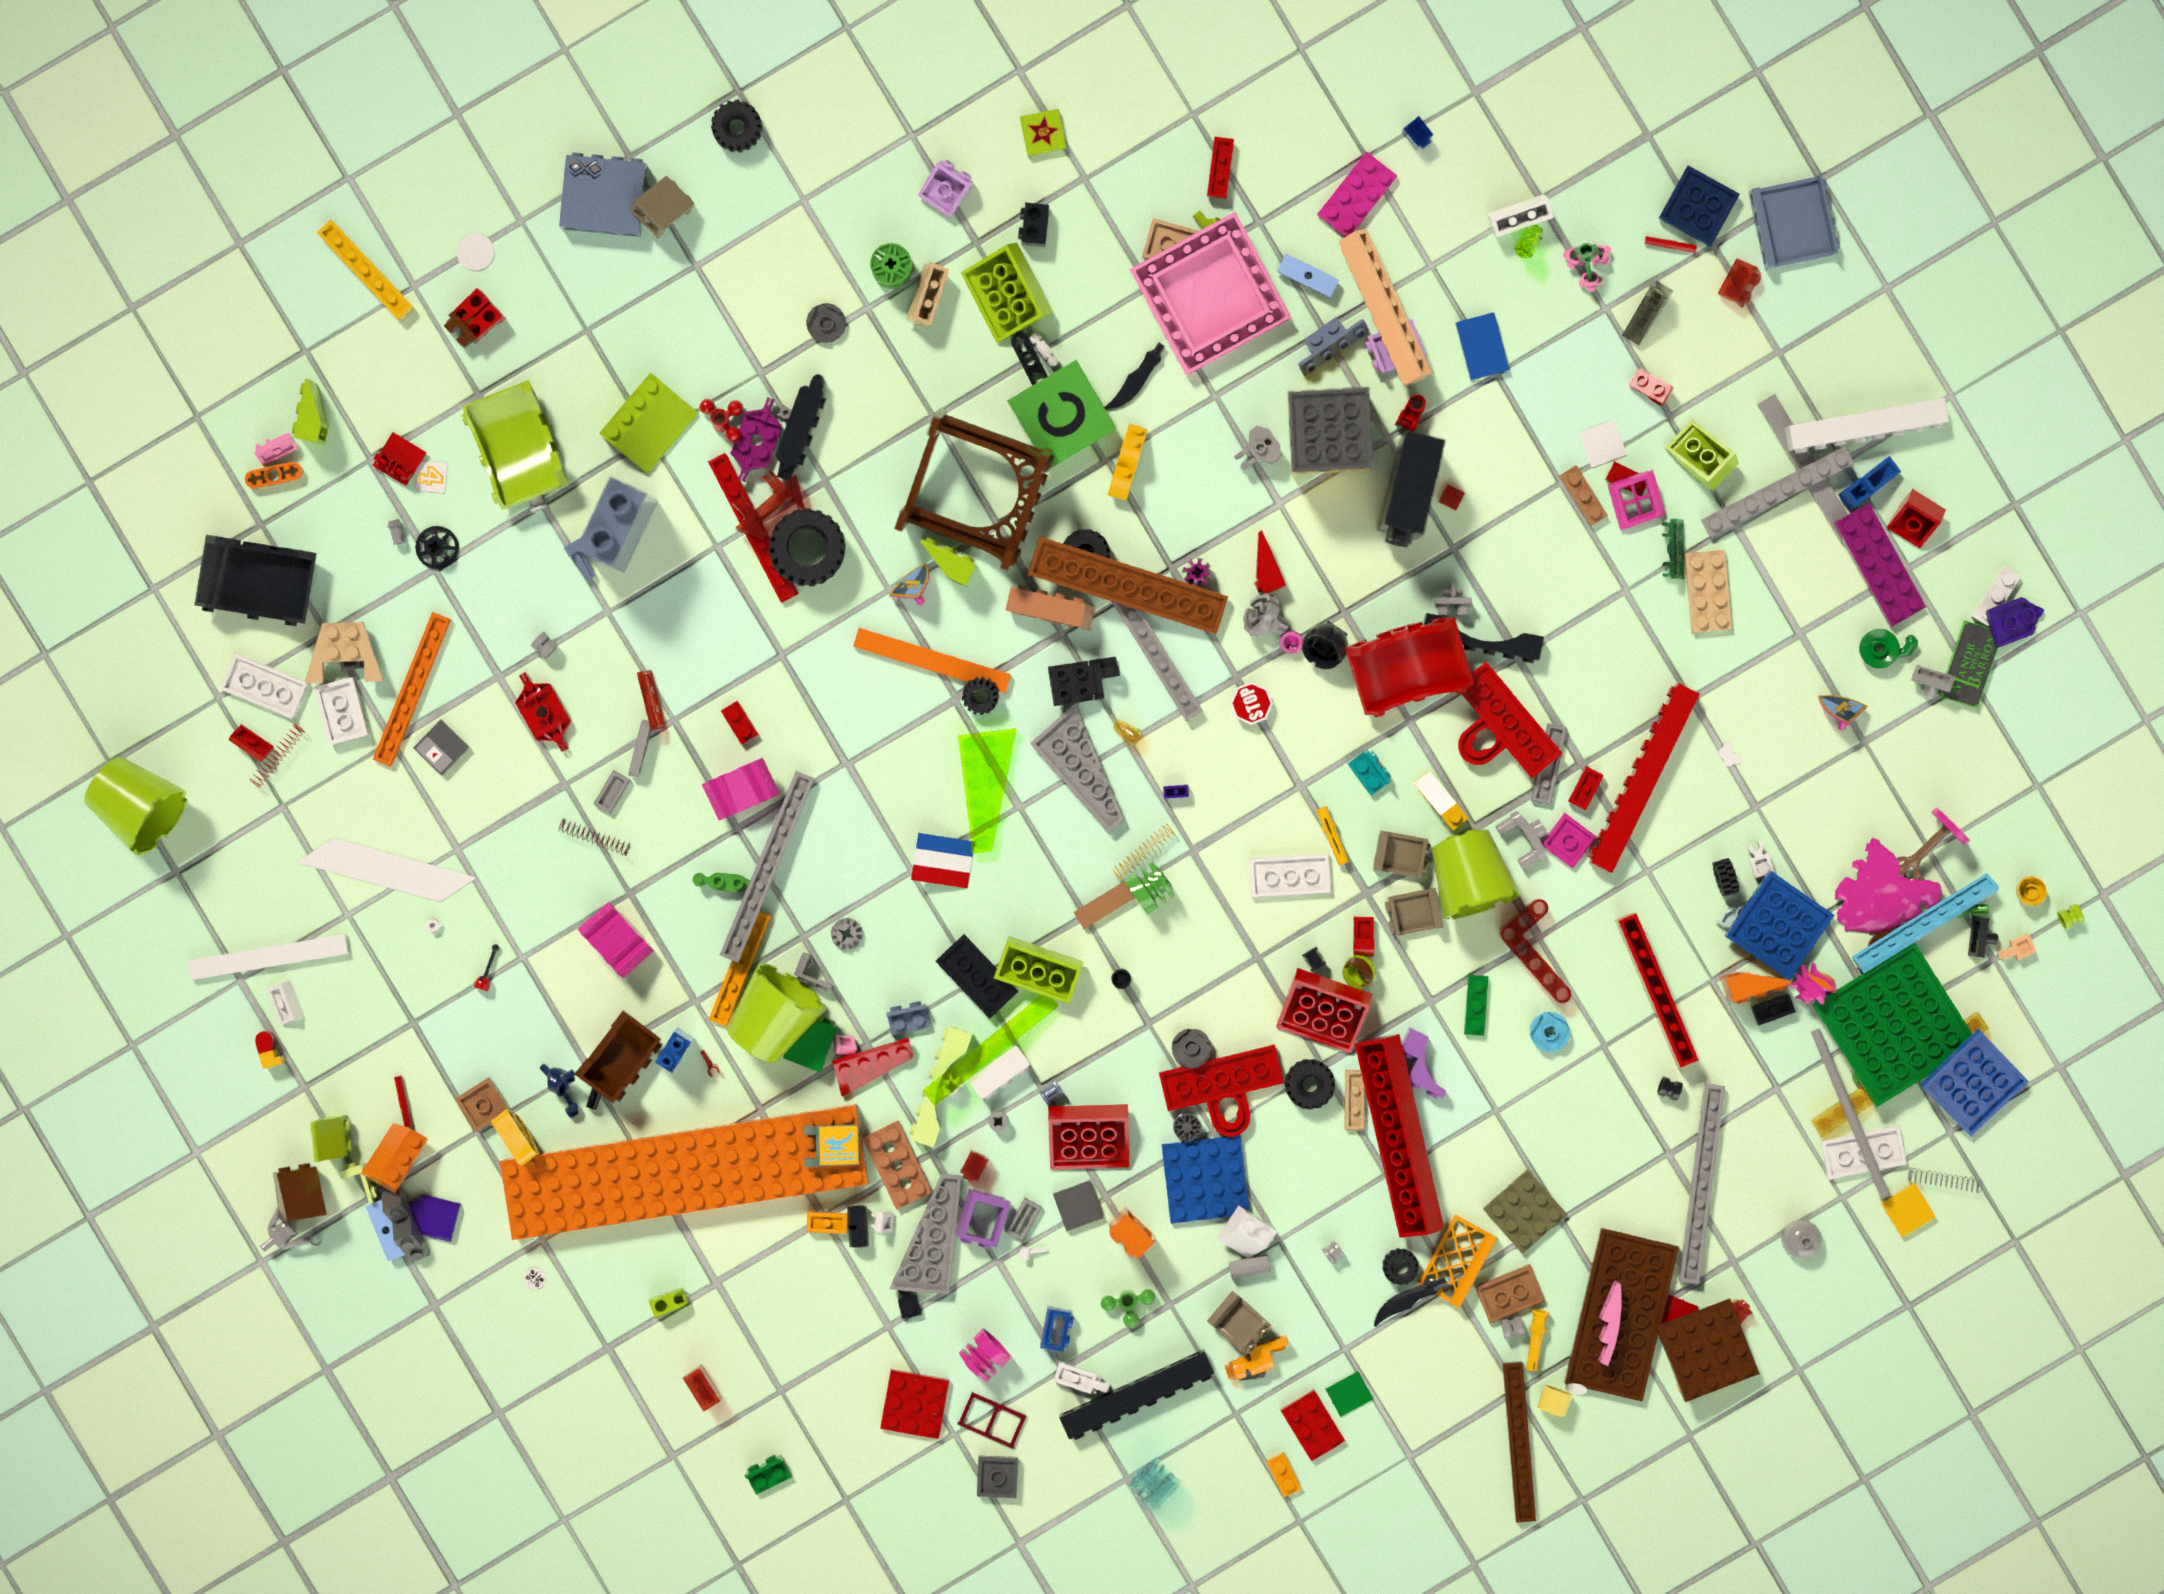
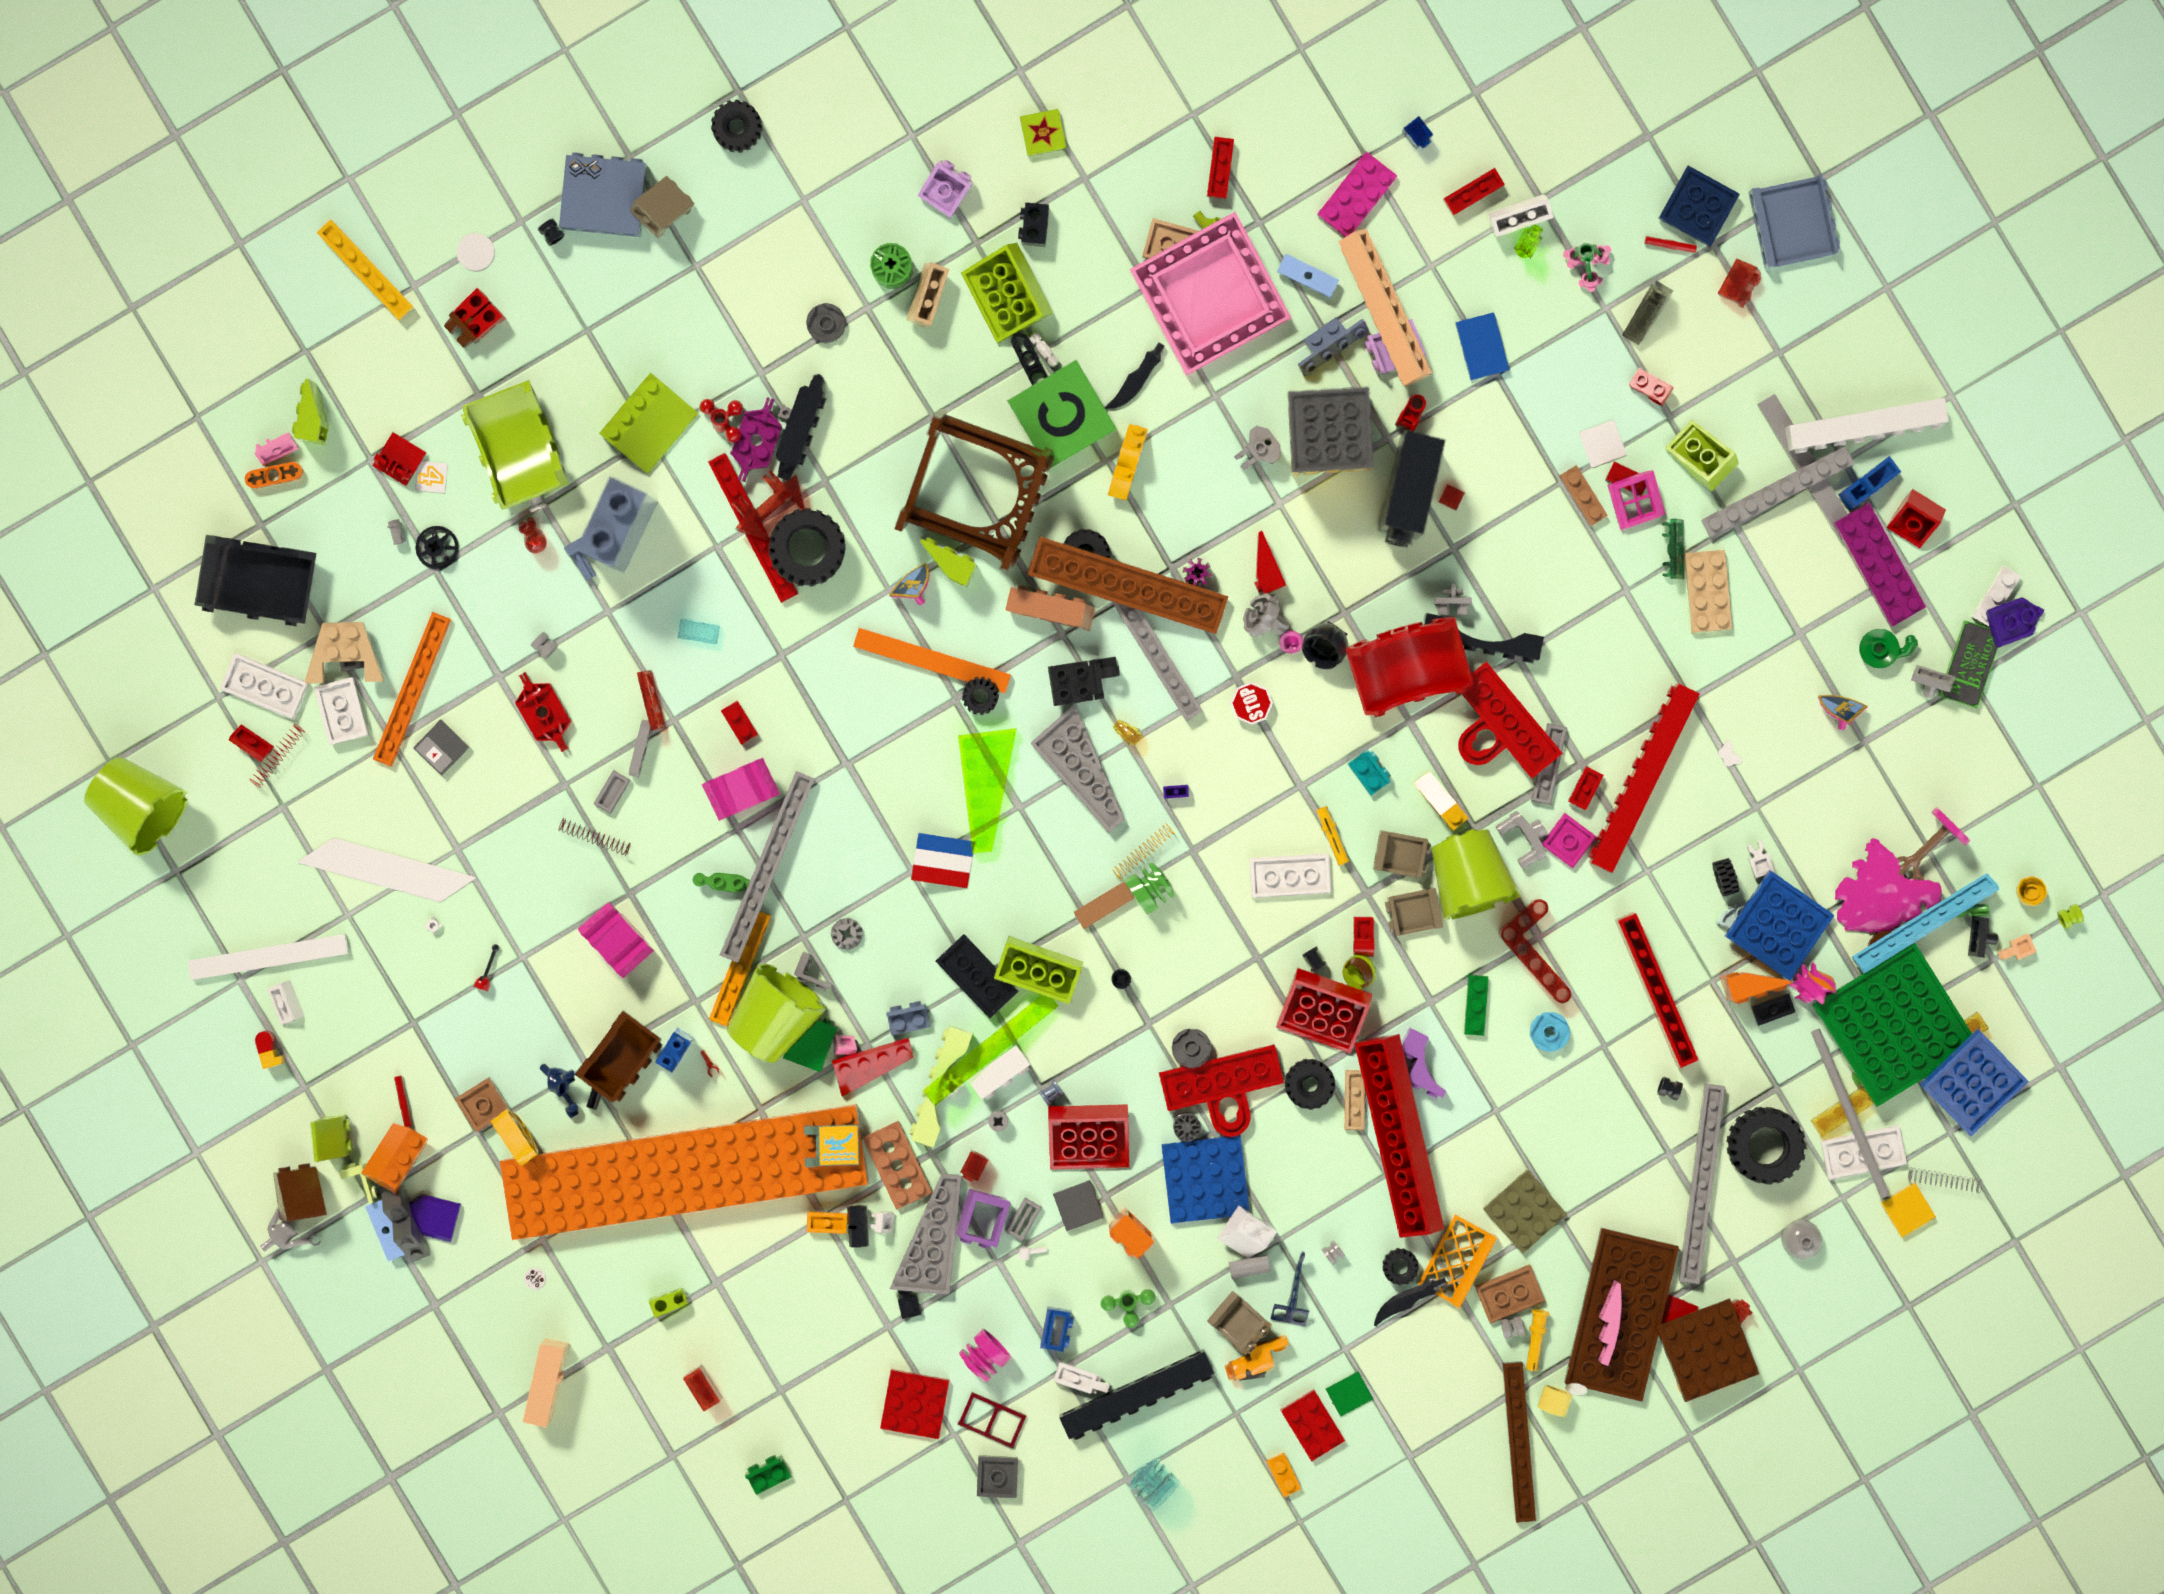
none -> clear red piece [518,517,547,554]
none -> light nougat brick [523,1338,569,1427]
none -> black wheel [537,218,565,246]
none -> clear light blue tile [677,619,720,645]
none -> dark blue piece [1270,1251,1309,1326]
none -> red plate [1443,168,1505,216]
none -> black tyre [1726,1107,1807,1185]

